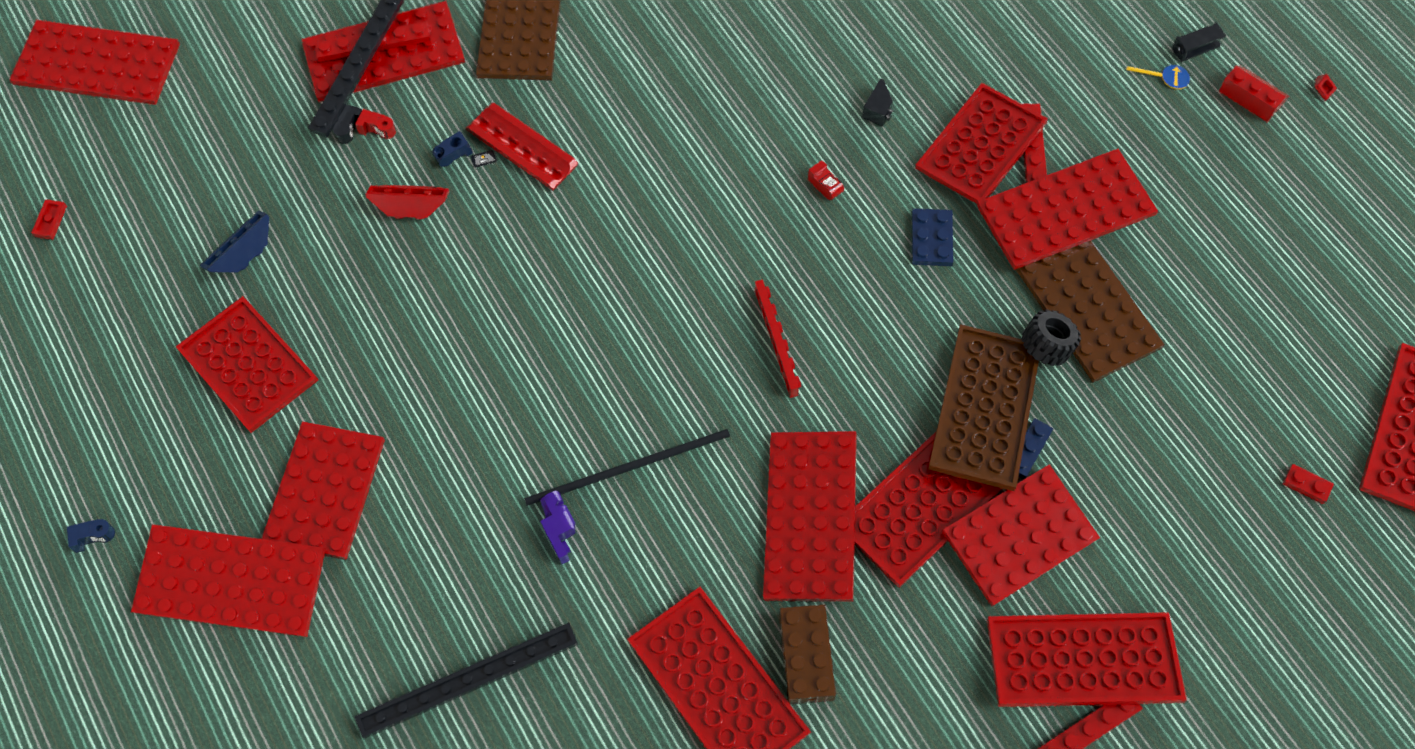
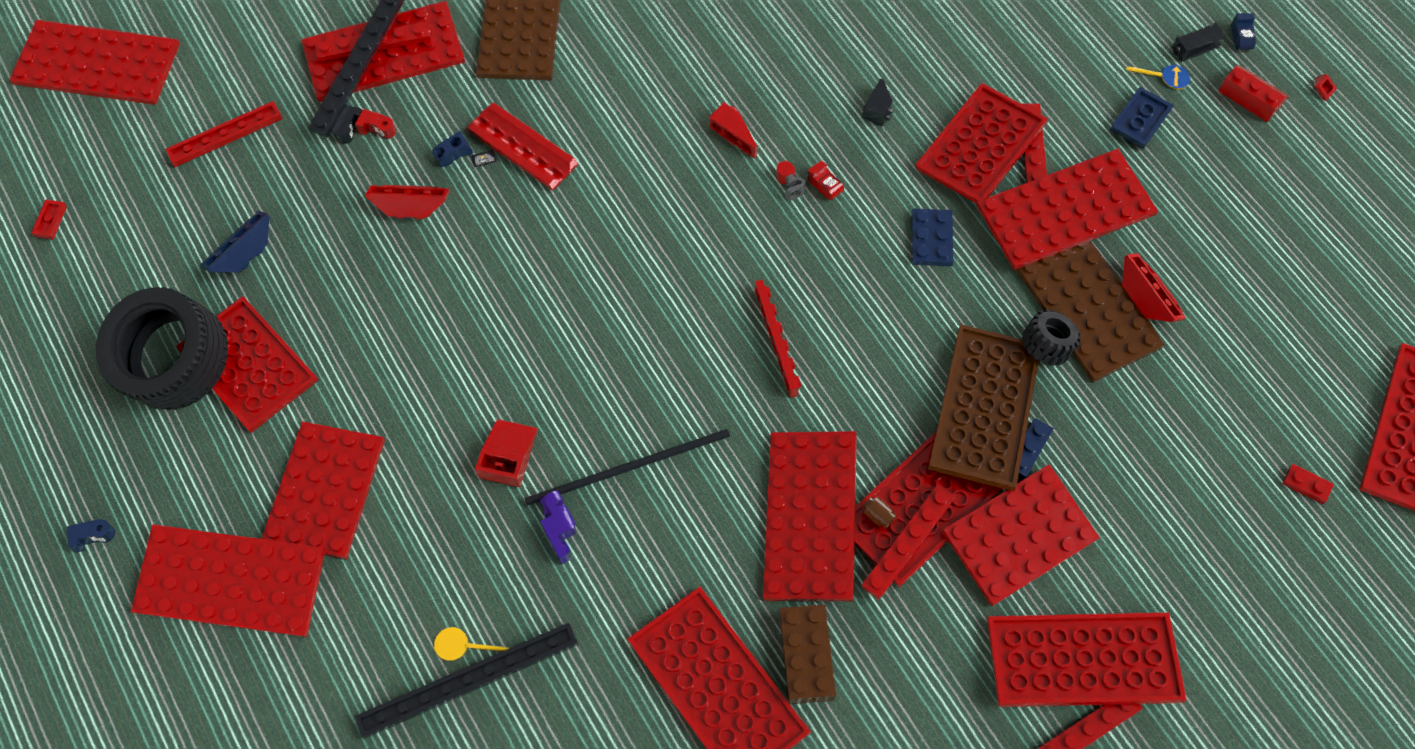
none -> black tyre [96,287,228,410]
none -> red plate [165,101,283,167]
none -> yellow piece [434,627,509,661]
none -> red slope [475,419,538,487]
none -> red slope [709,102,757,159]
none -> leg [776,161,805,201]
none -> red plate [861,484,956,600]
none -> reddish brown brick [863,496,897,529]
none -> dark blue plate [1110,87,1174,149]
none -> red wedge [1122,253,1186,322]
none -> dark blue leg [1231,13,1256,50]

